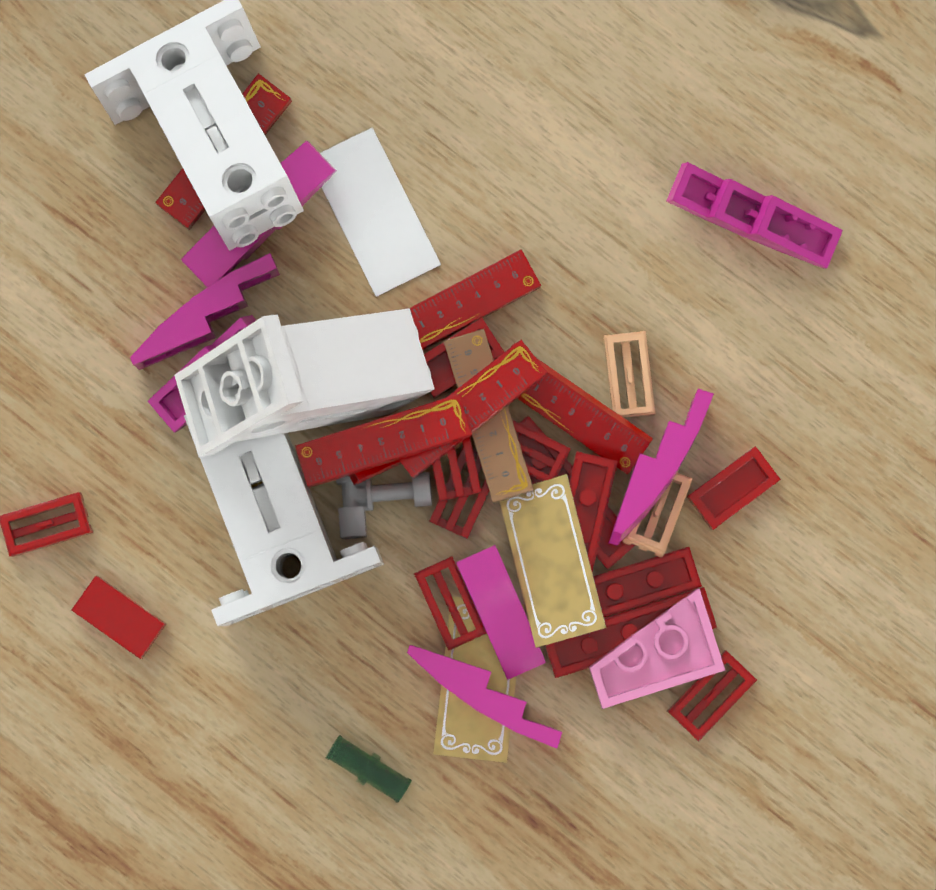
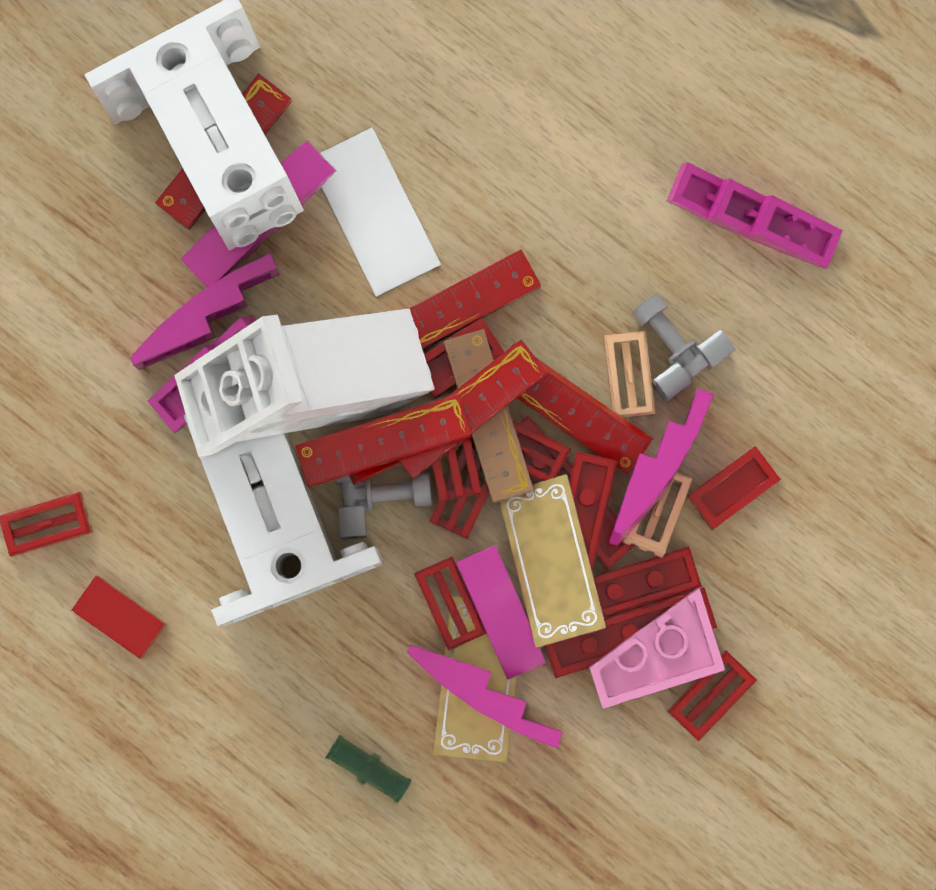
none -> light grey bar [632,293,736,402]

